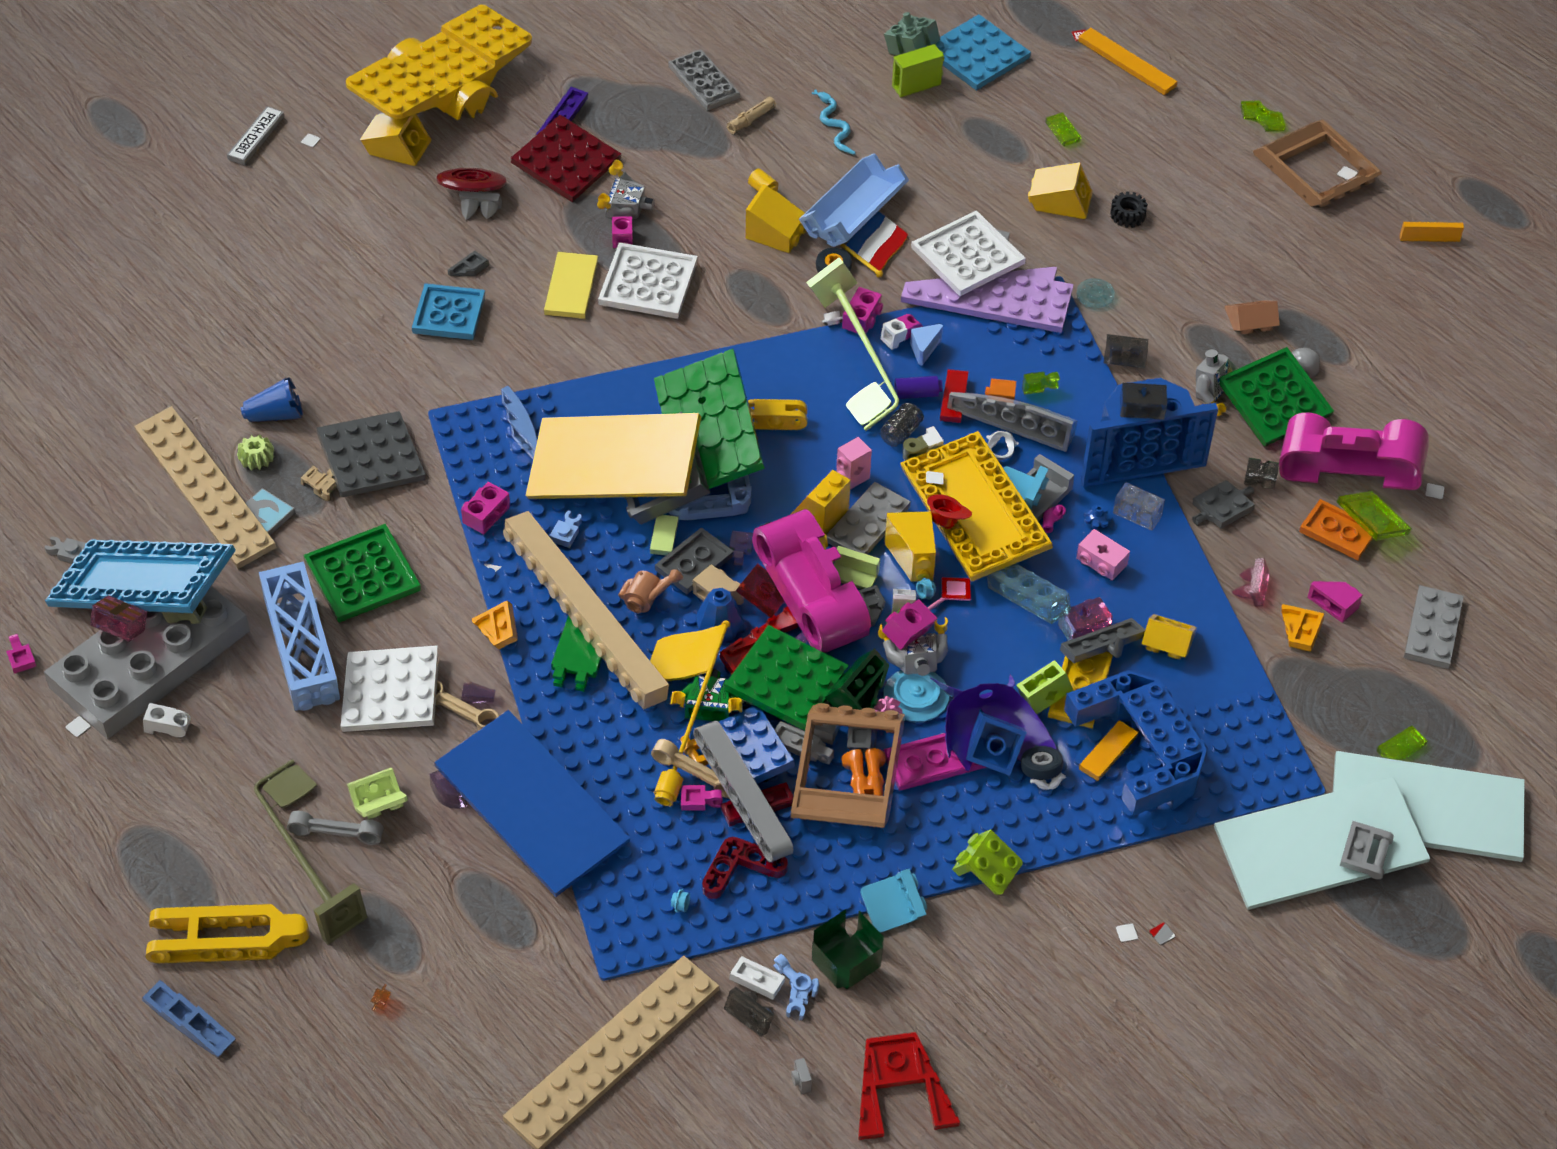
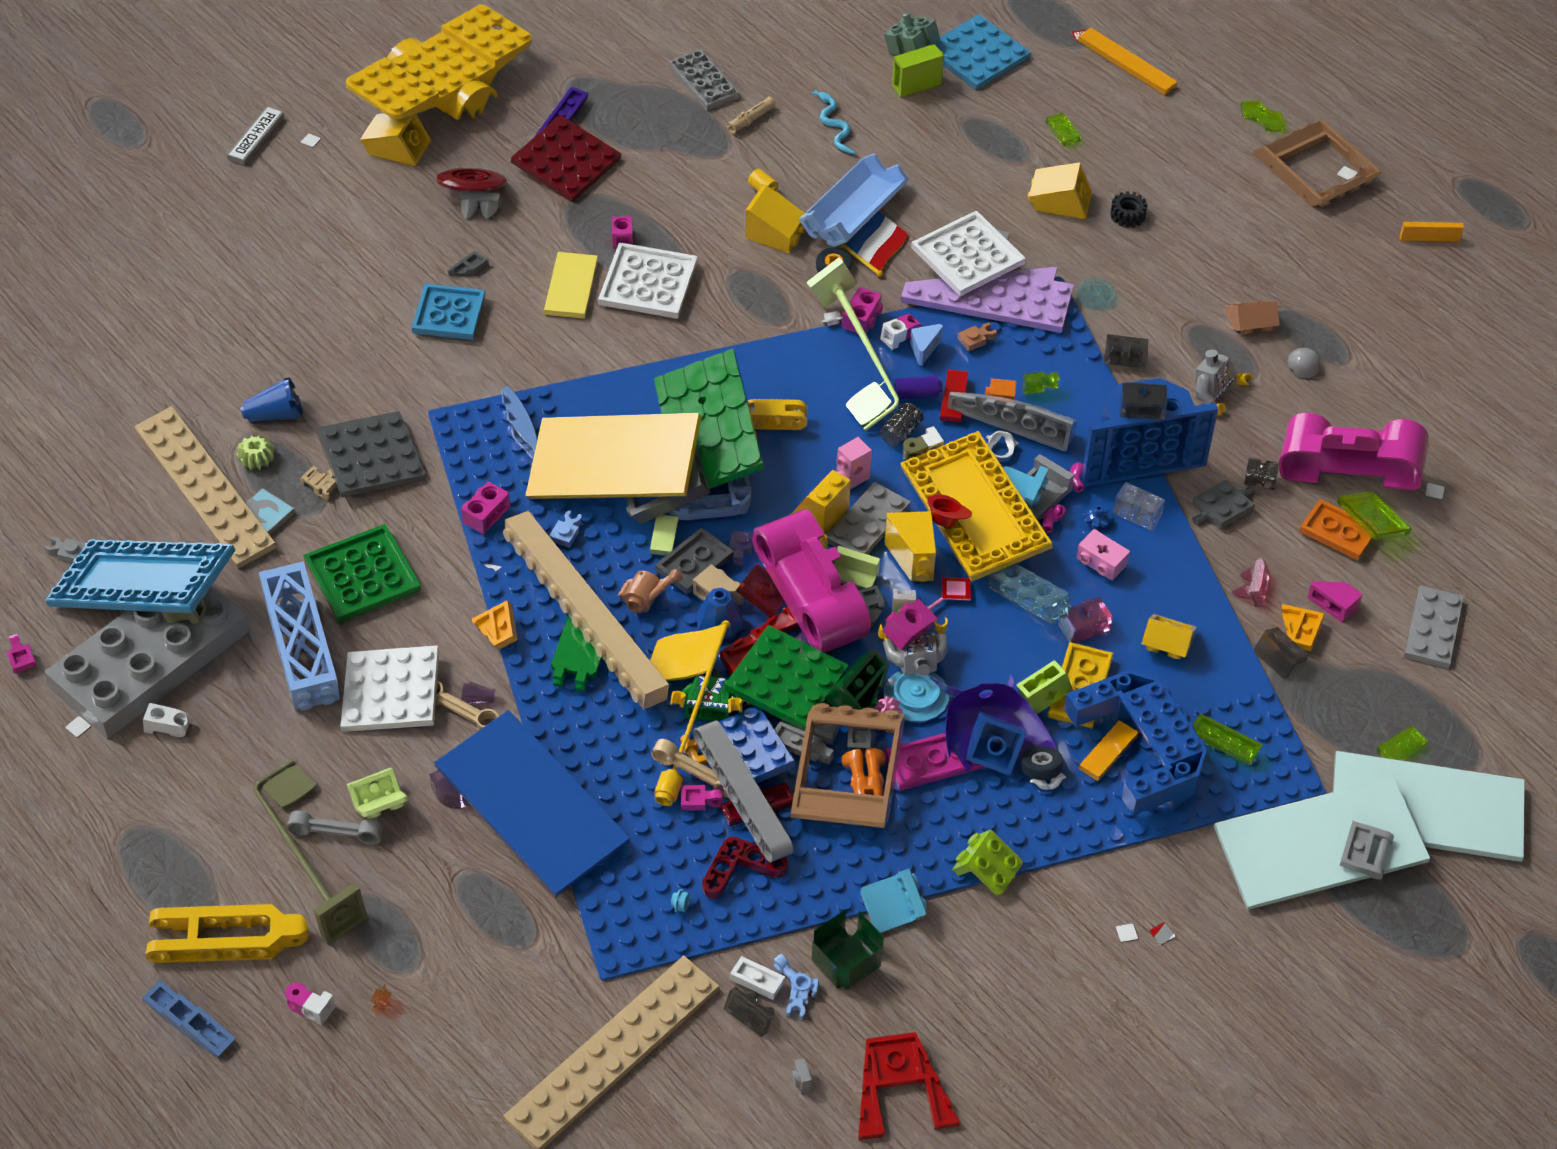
clear pink brick [90,595,147,642] -> none
torso [597,160,654,219] -> none
medium azure plate [916,578,936,600] -> none
white sticker [926,471,943,484] -> none
dark grey plate [1060,618,1145,663] -> none
green plate [1219,347,1334,447] -> none
none -> leg [285,983,336,1026]
none -> nougat plate [957,322,997,352]
none -> dark pink arm [1070,462,1085,493]
none -> clear neon green plate [1193,713,1263,765]
none -> clear smoke panel [1253,627,1310,679]

